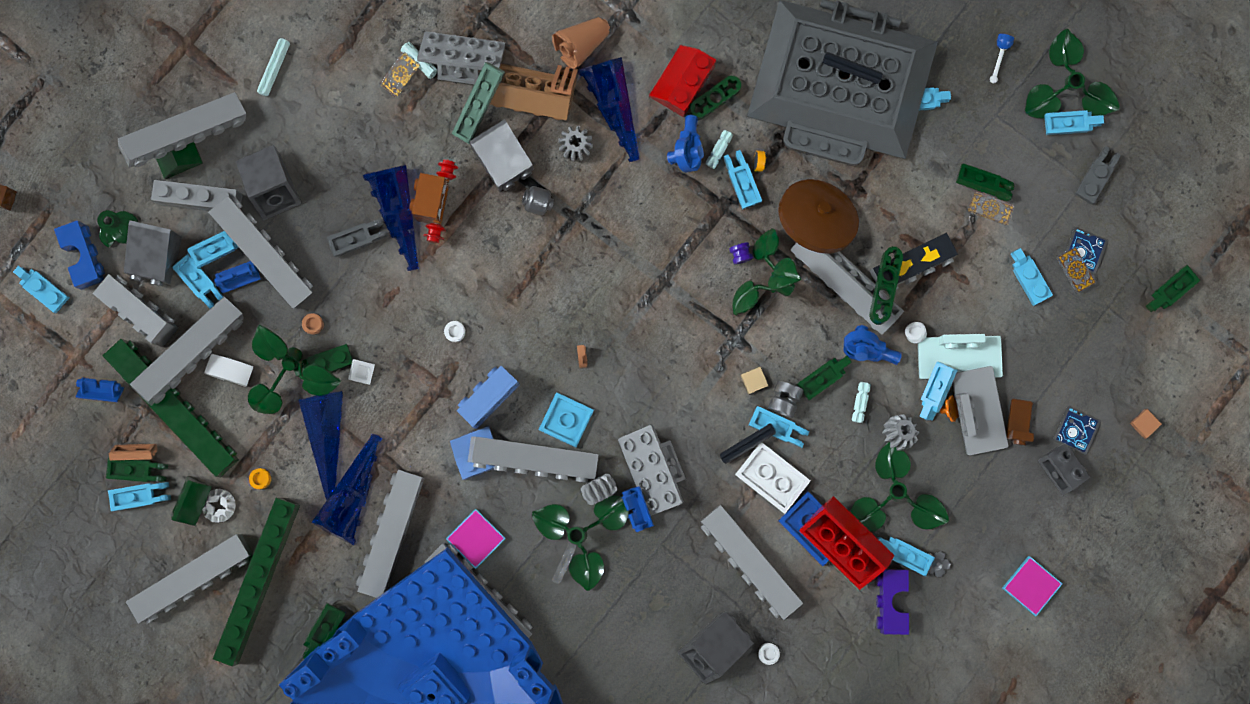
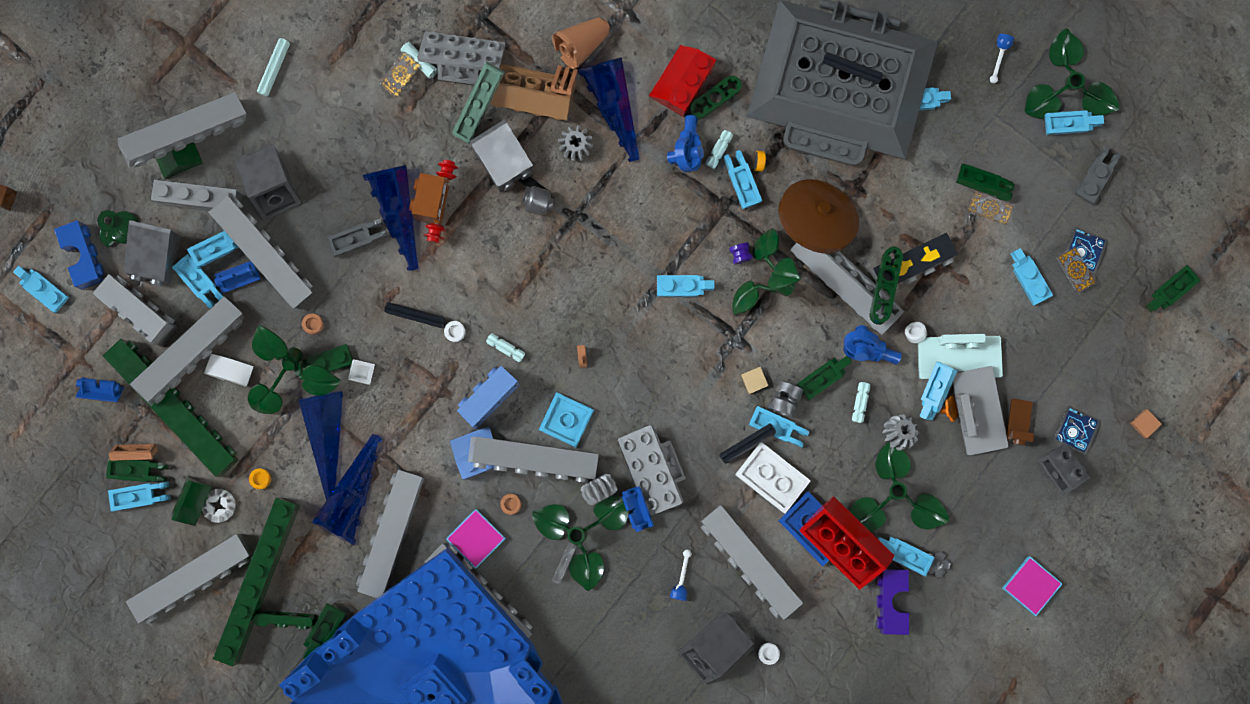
none -> dark green hinge [253,611,317,629]
none -> black axle [384,302,445,328]
none -> light aqua axle [486,333,525,362]
none -> nougat tile [500,494,522,515]
none -> medium azure hinge [657,275,714,297]
none -> hinge [670,549,692,601]

